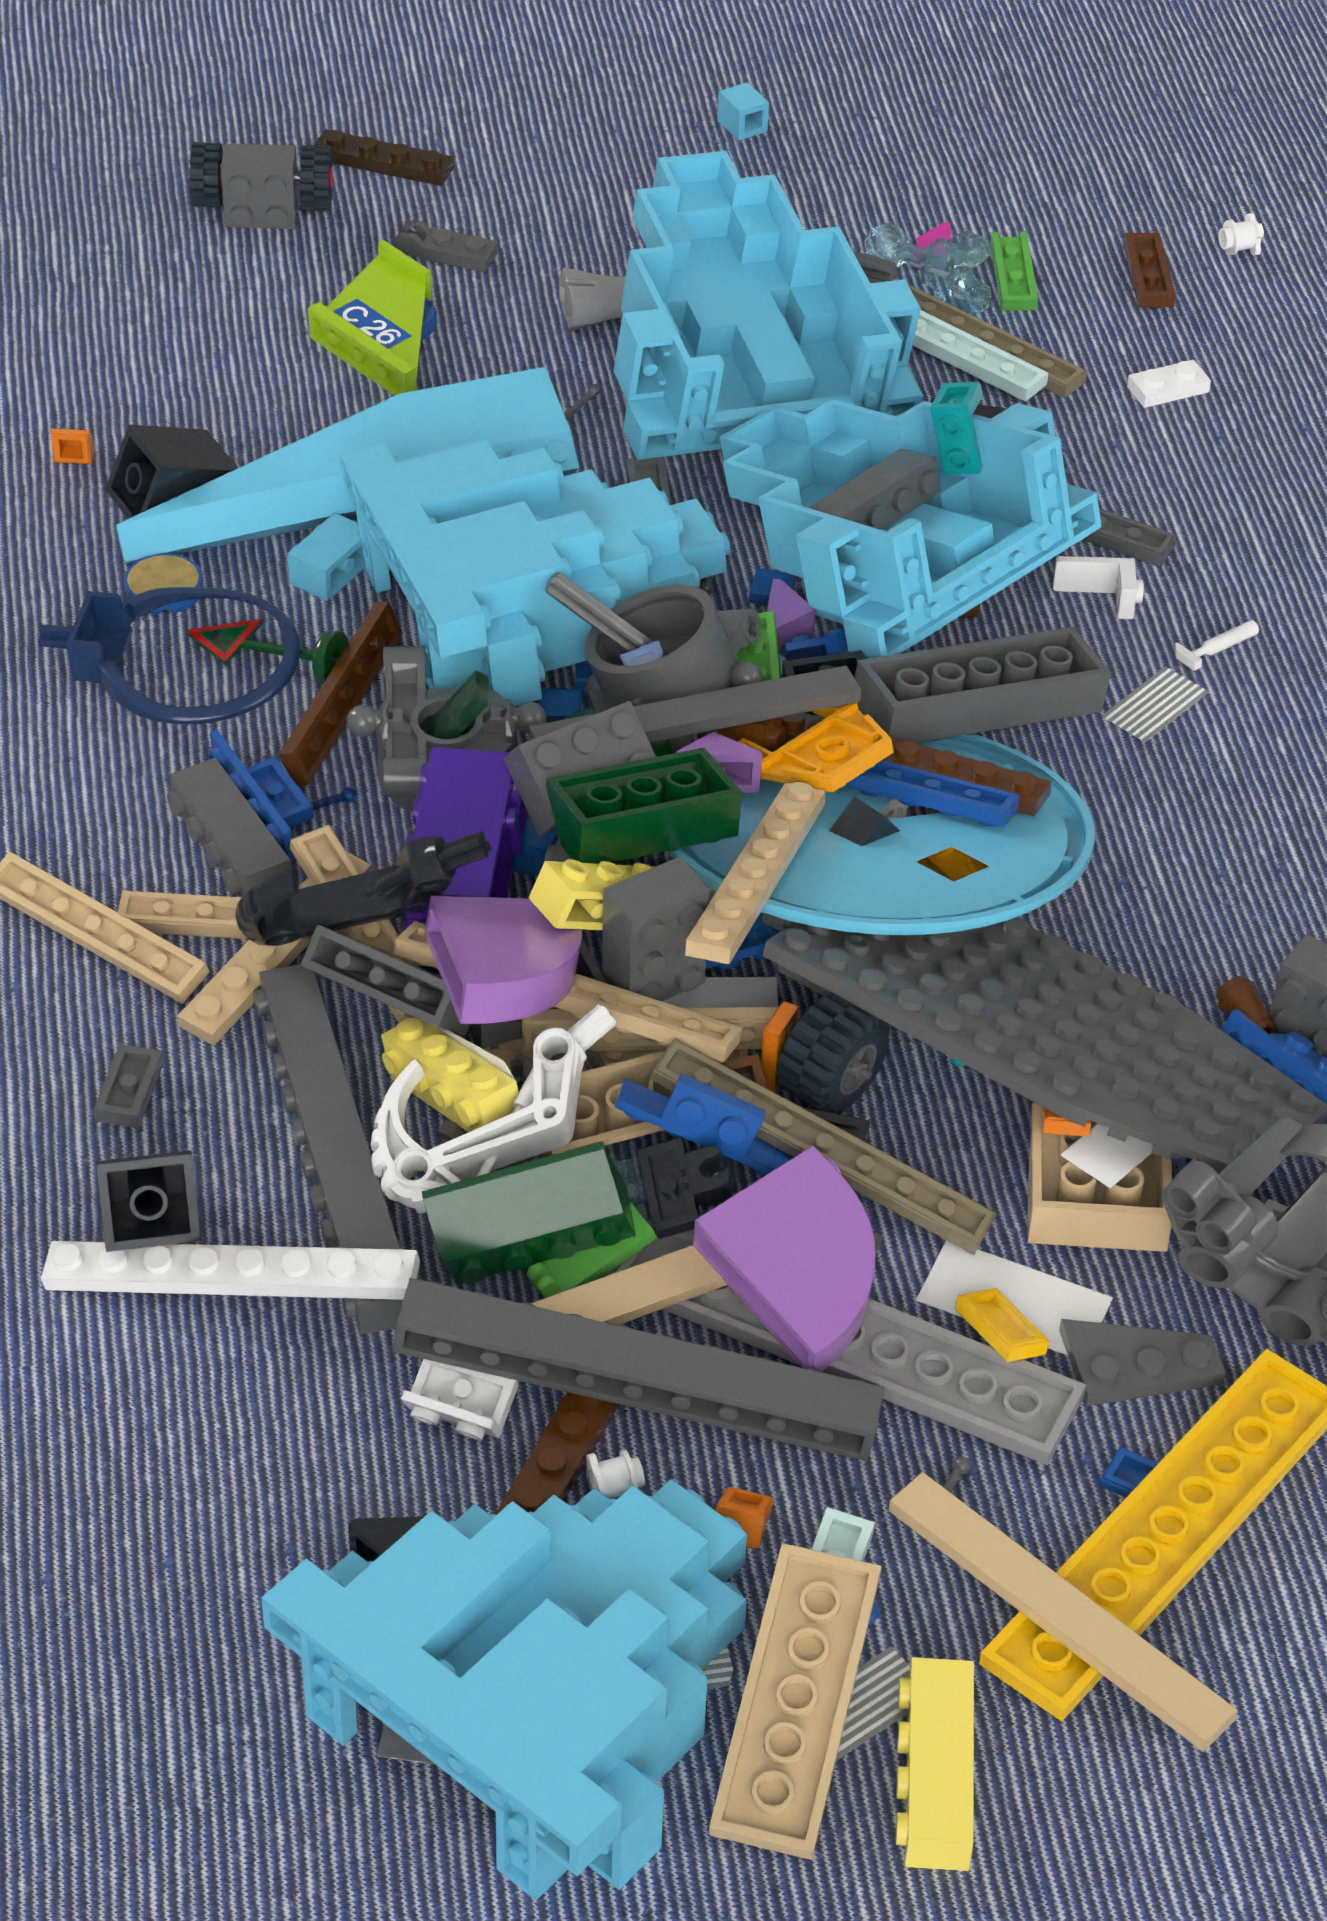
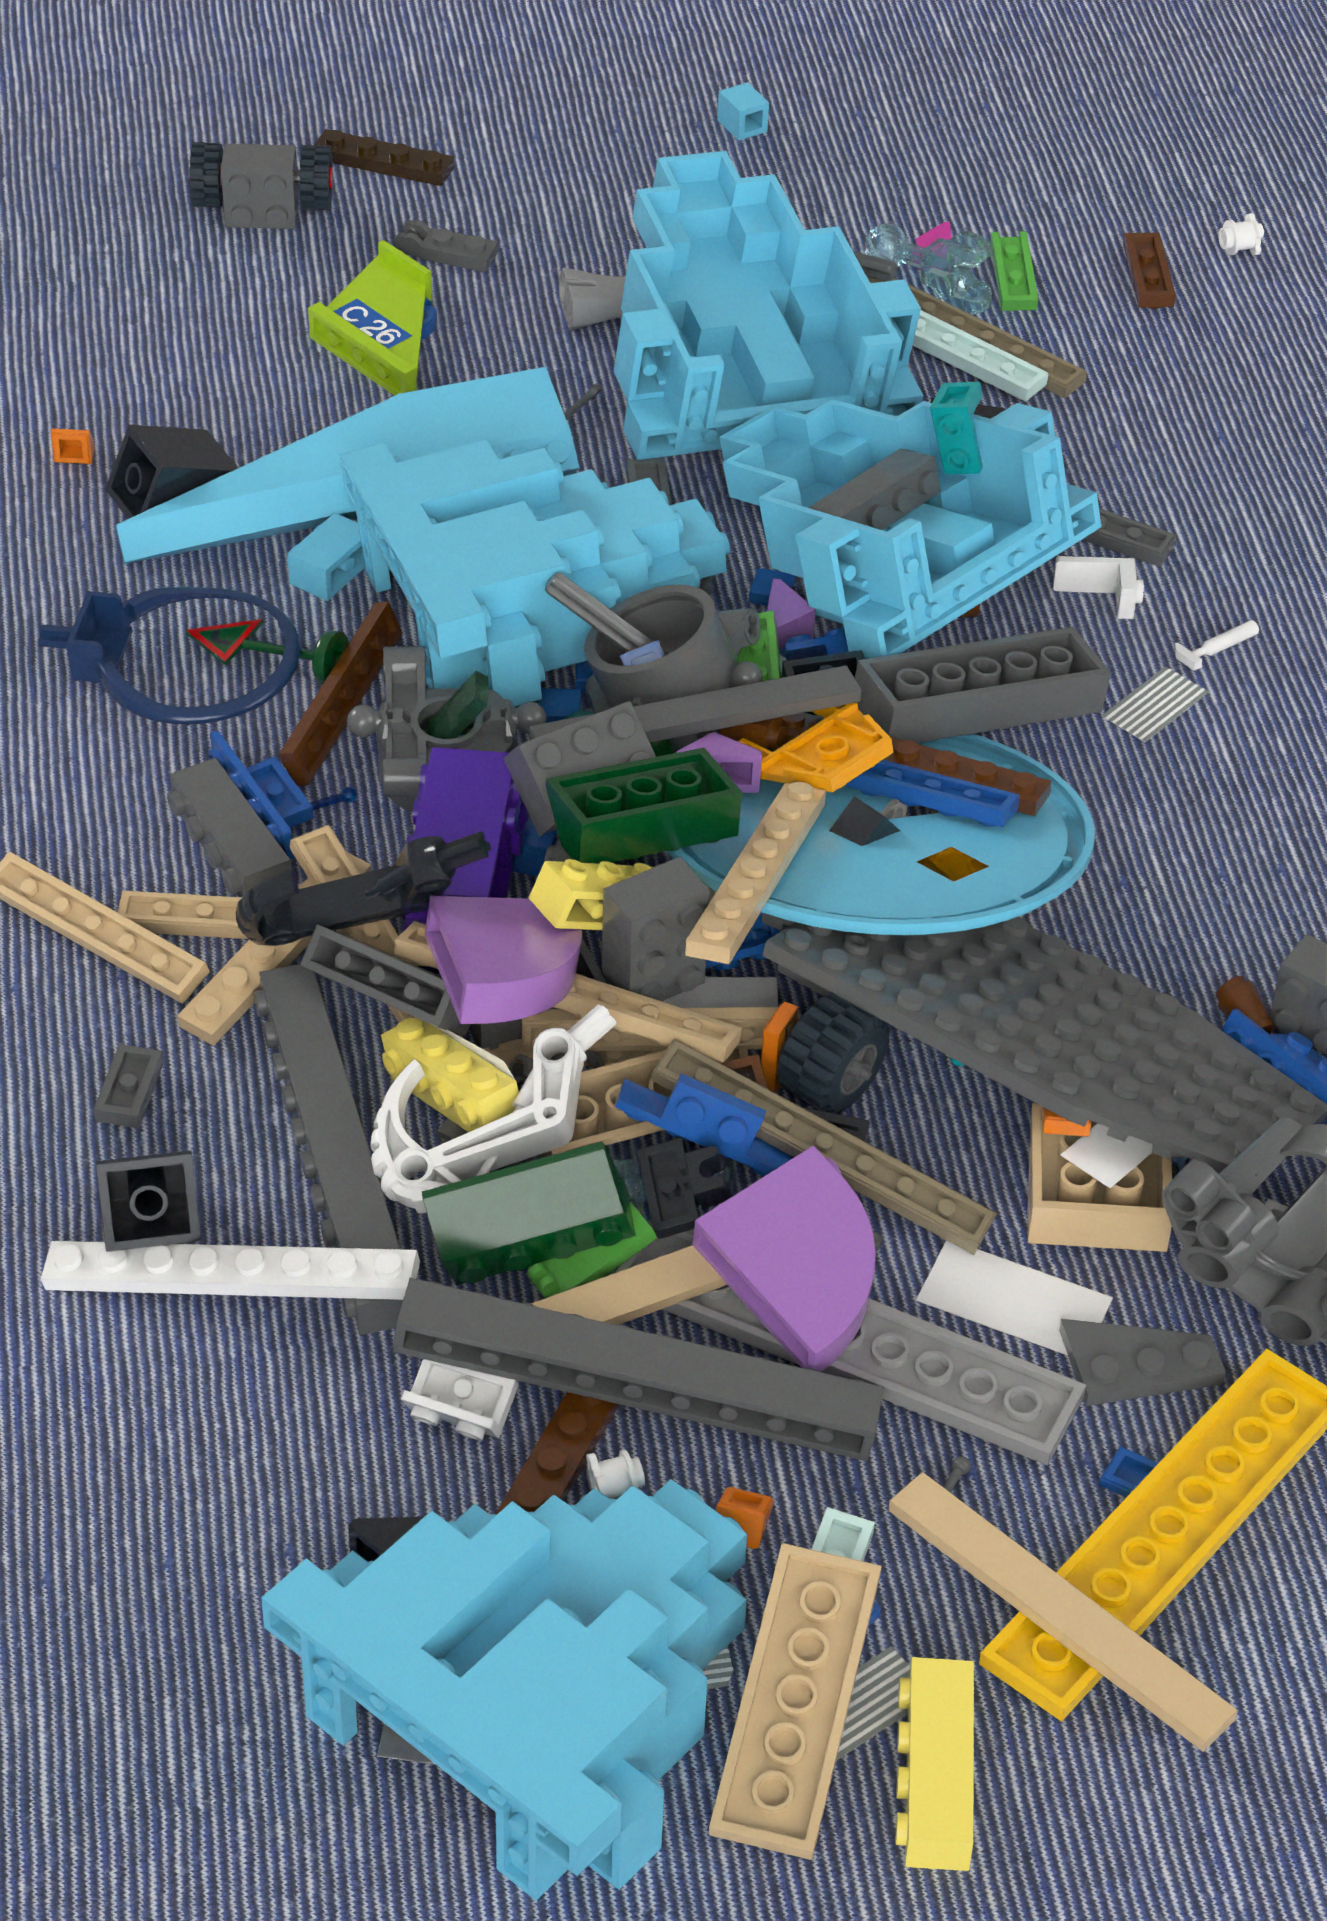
pearl gold tile [123,553,203,614] -> none
yellow tile [955,1288,1049,1362] -> none
white plate [1127,360,1211,408] -> none

